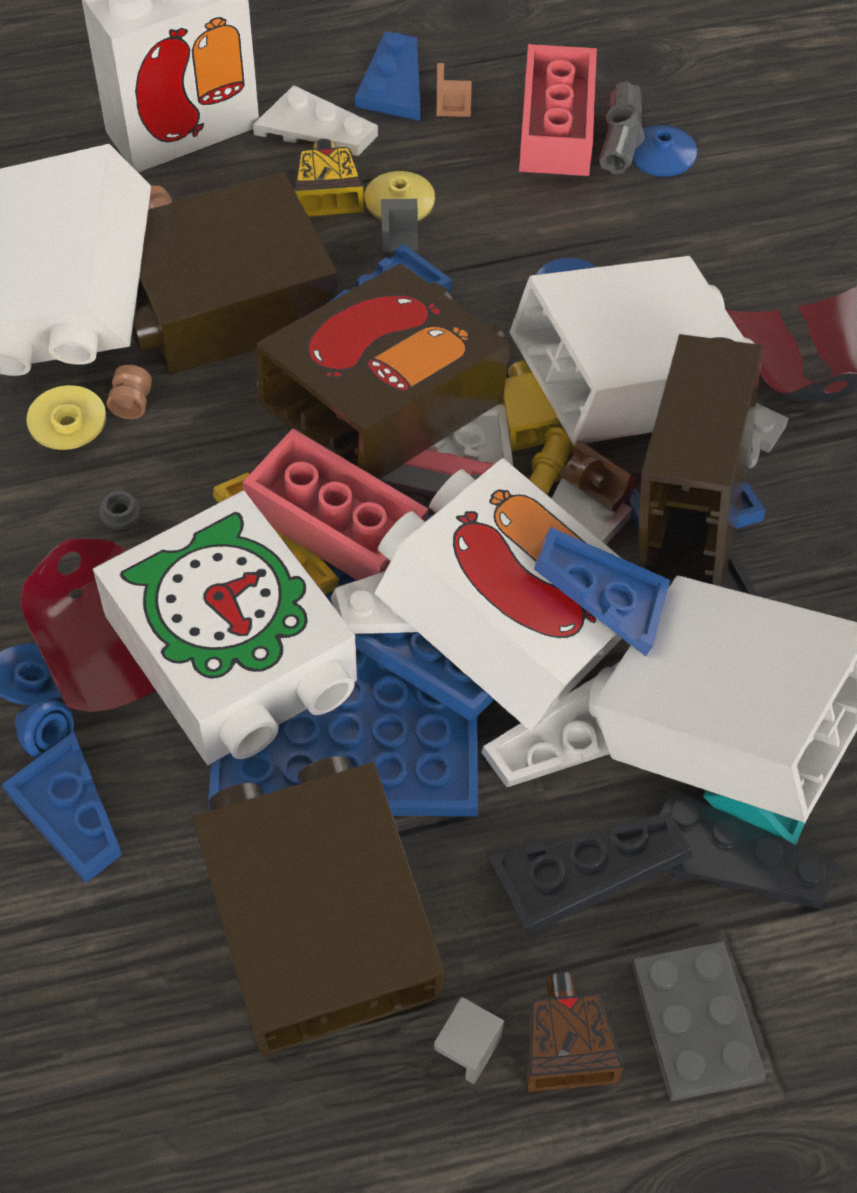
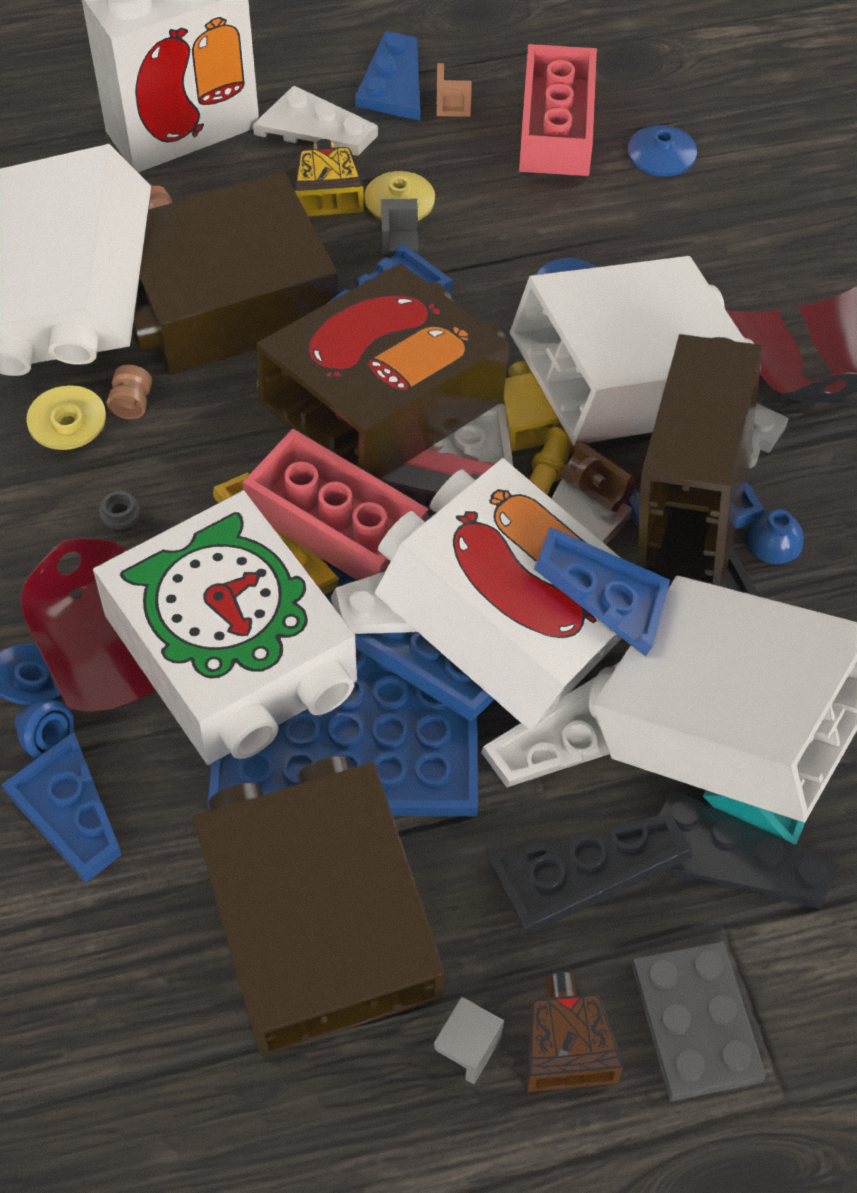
dark grey piece [599,81,645,174] -> none
none -> blue brick [747,510,804,564]

